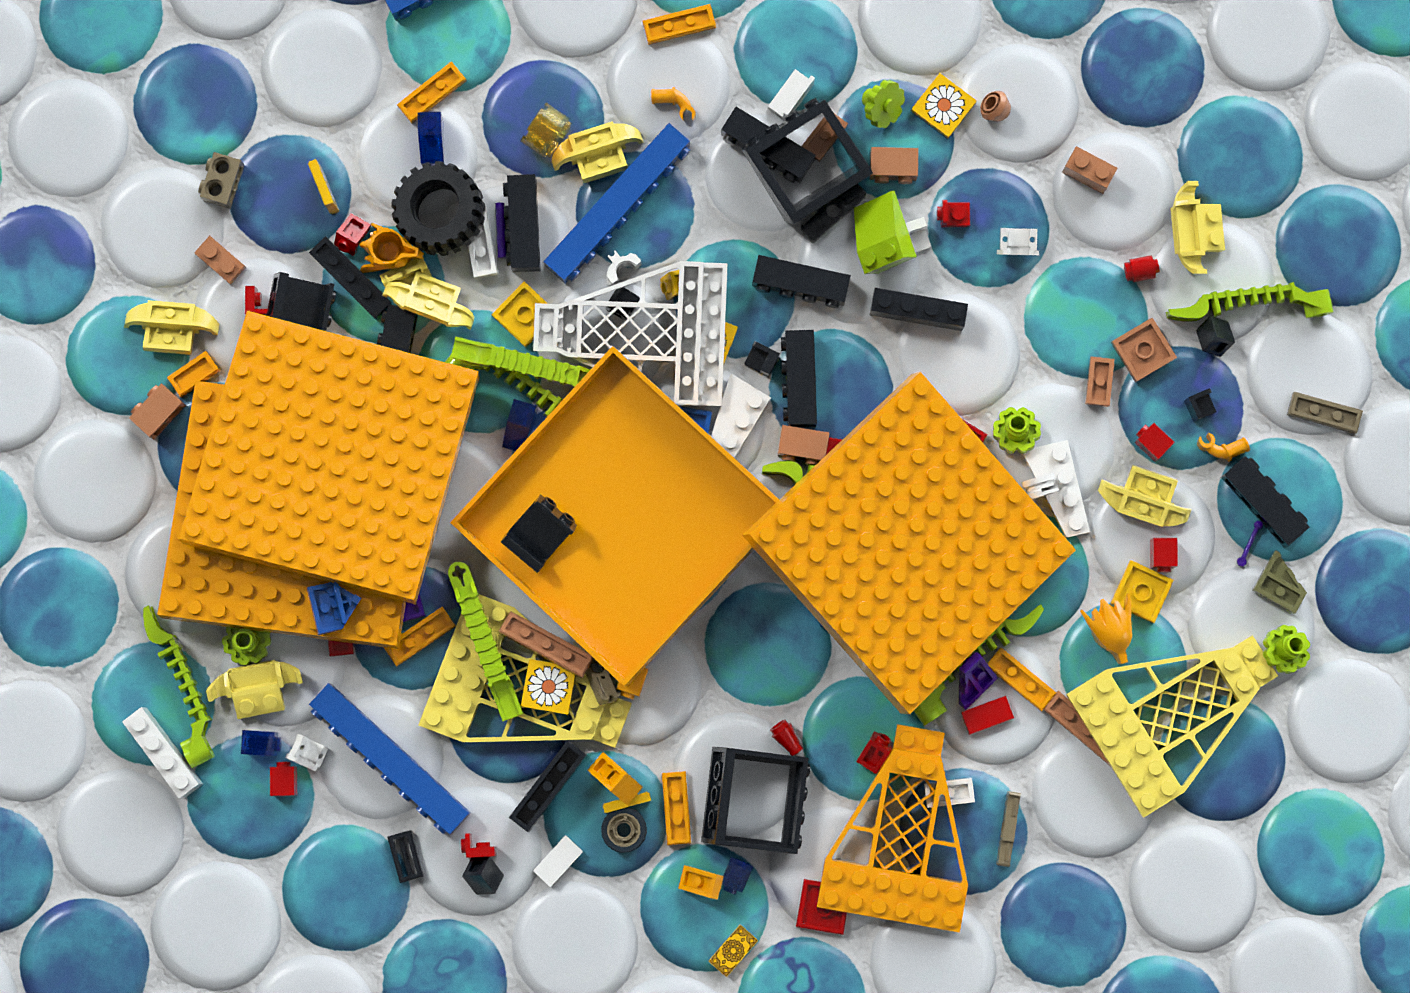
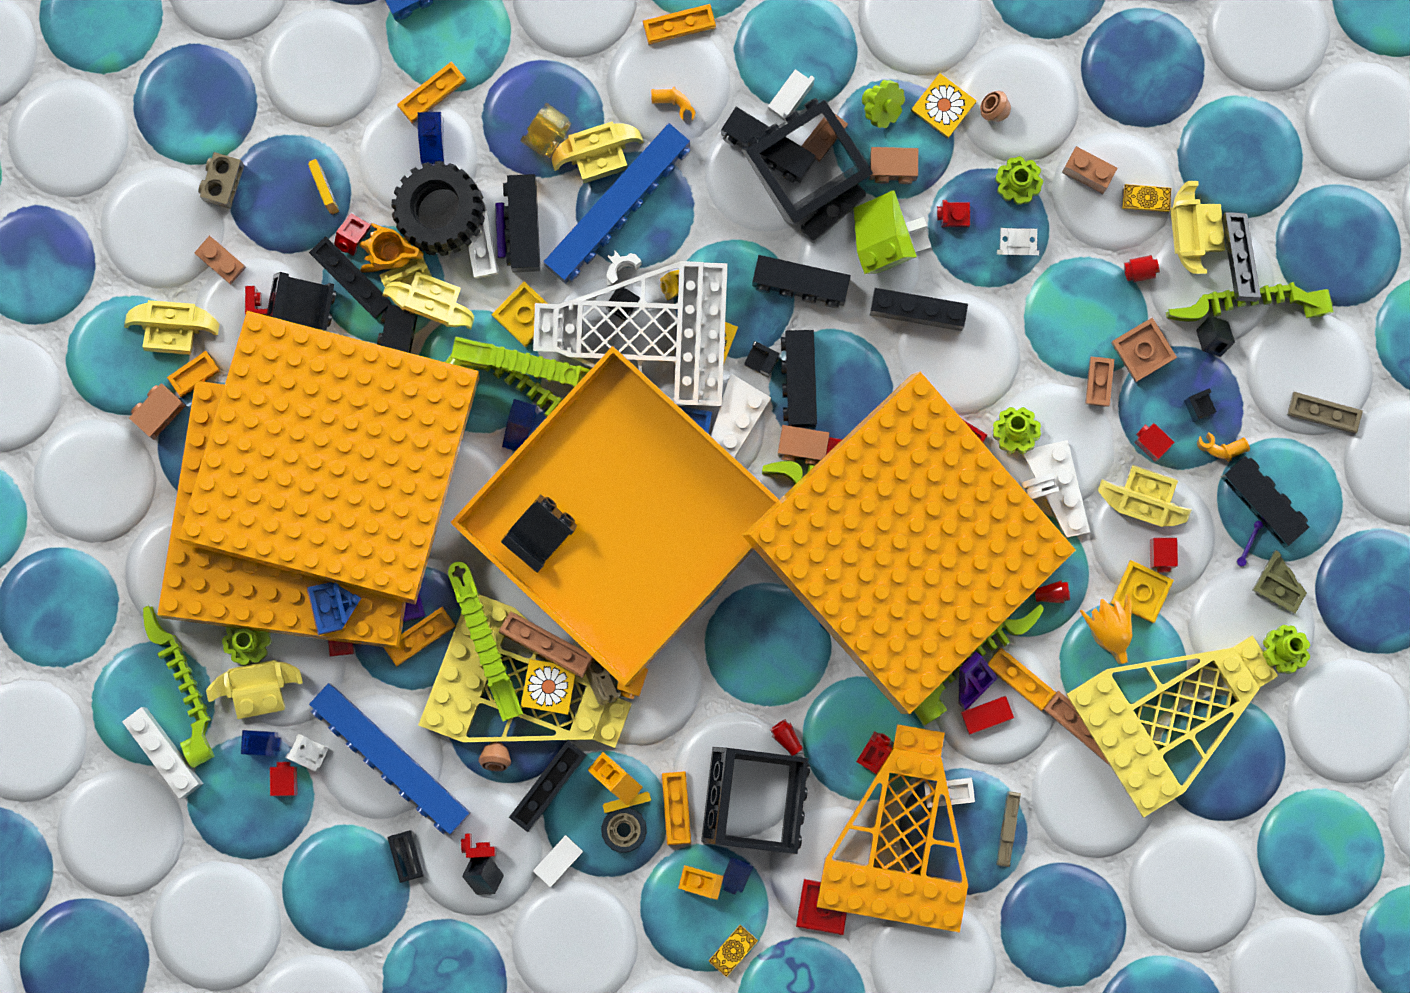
none -> nougat cone [478,742,511,771]
none -> lime plant [995,156,1043,205]
none -> red cone [1035,580,1070,604]
none -> tile [1122,184,1172,212]
none -> plate [1222,212,1261,302]

